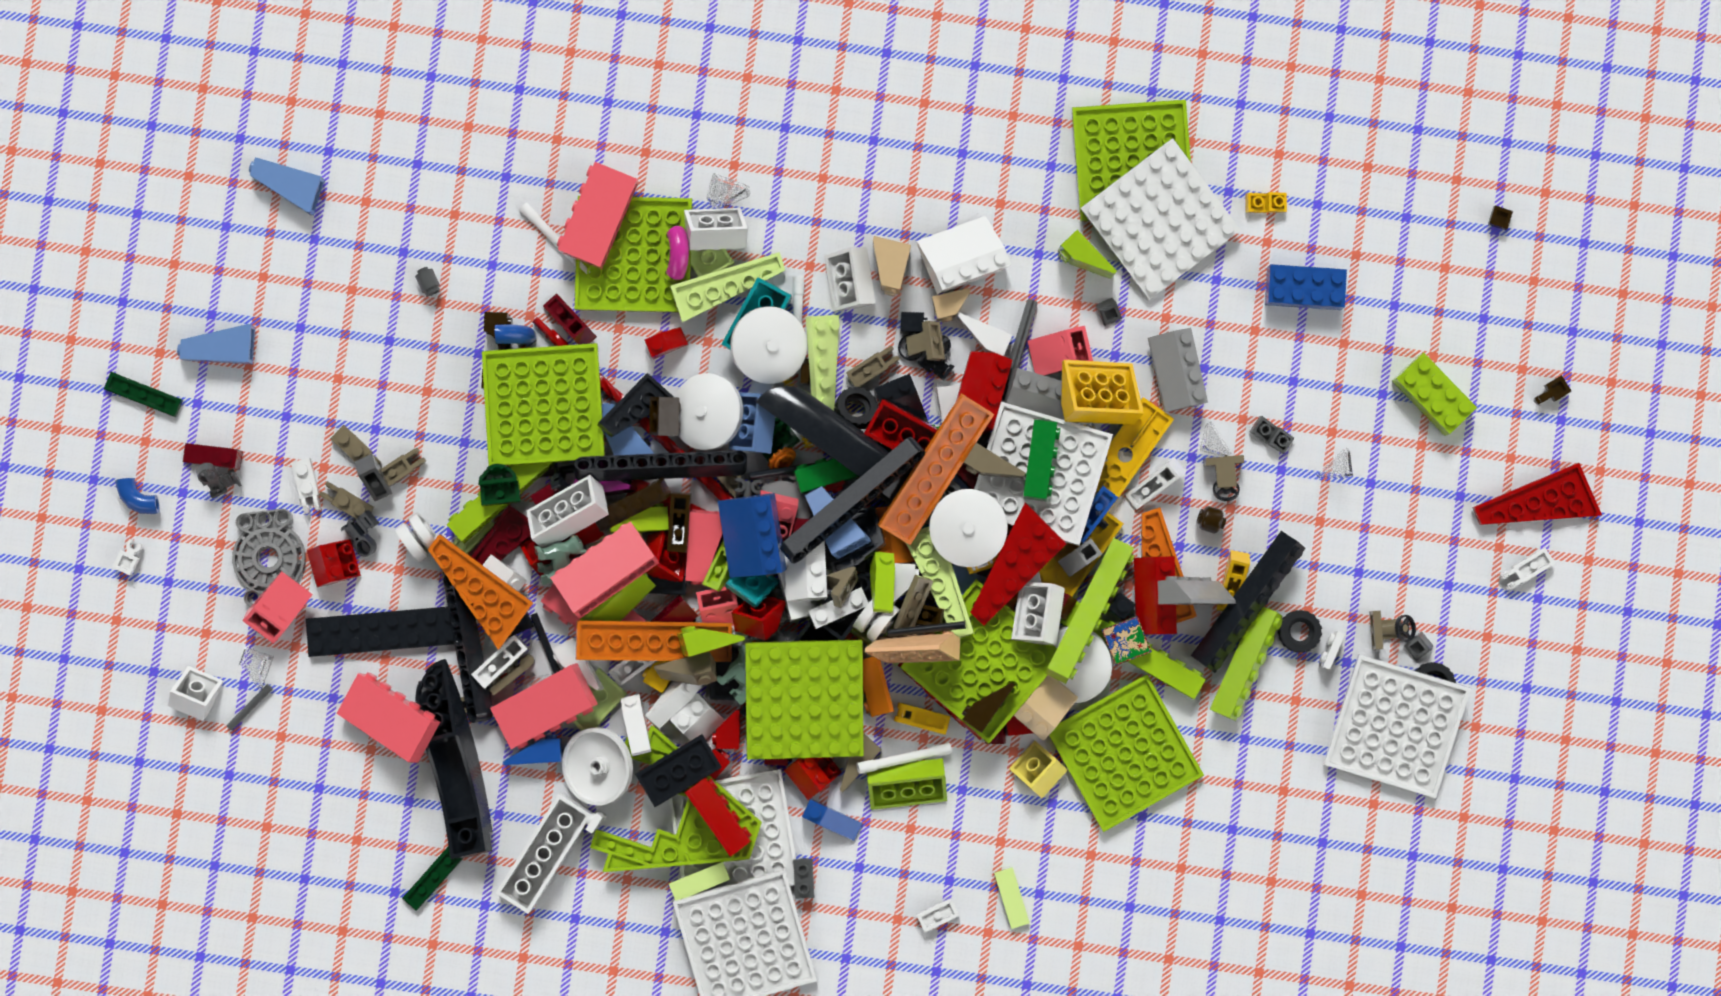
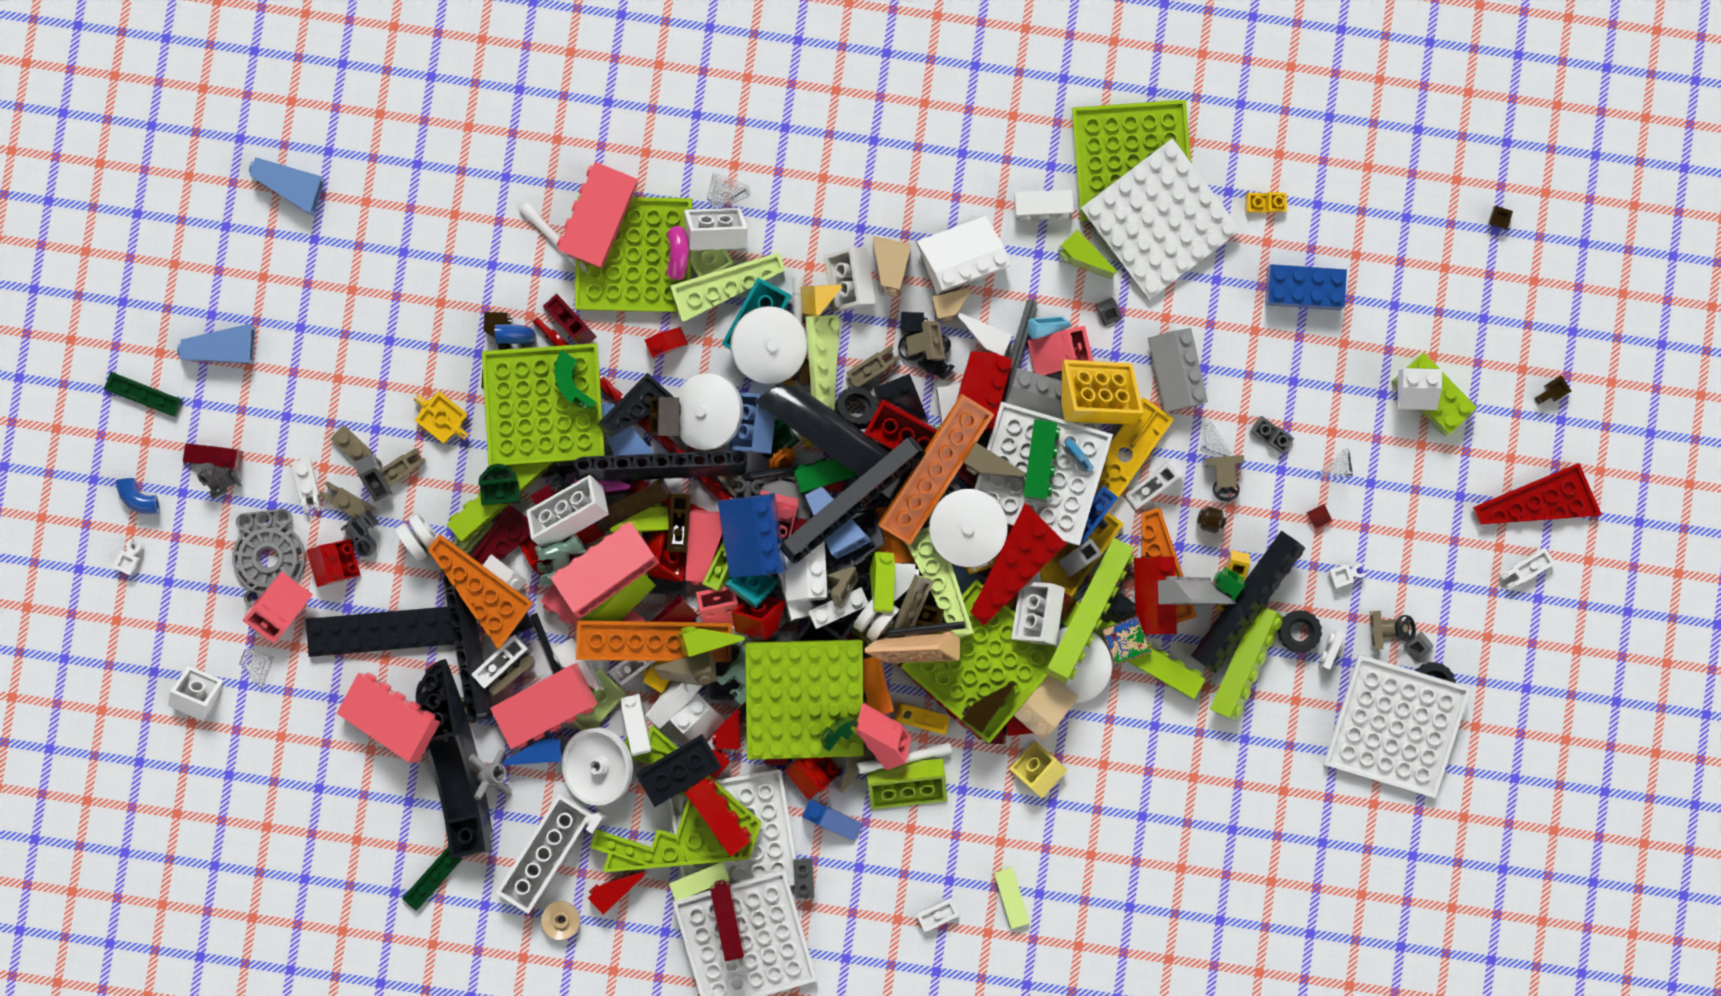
dark grey bar [227,684,273,730] -> none
dark grey brick [415,267,440,297] -> none
lime plate [1049,674,1204,832] -> none
none -> yellow plate [413,391,469,444]
none -> light grey bar [469,749,511,800]
none -> tan dish [541,901,580,940]
none -> green arch [555,350,597,410]
none -> red slope [588,870,647,915]
none -> dark red slope [710,879,745,962]
none -> yellow slope [801,285,842,316]
none -> dark green slope [820,717,858,752]
none -> coral slope [856,704,912,770]
none -> white brick [1014,190,1074,221]
none -> medium azure slope [1027,316,1071,339]
none -> dark azure tile [1065,438,1094,472]
none -> green brick [1213,567,1245,601]
none -> tile [1306,504,1333,529]
none -> white plate [1329,563,1366,588]
none -> white slope [1398,368,1442,410]

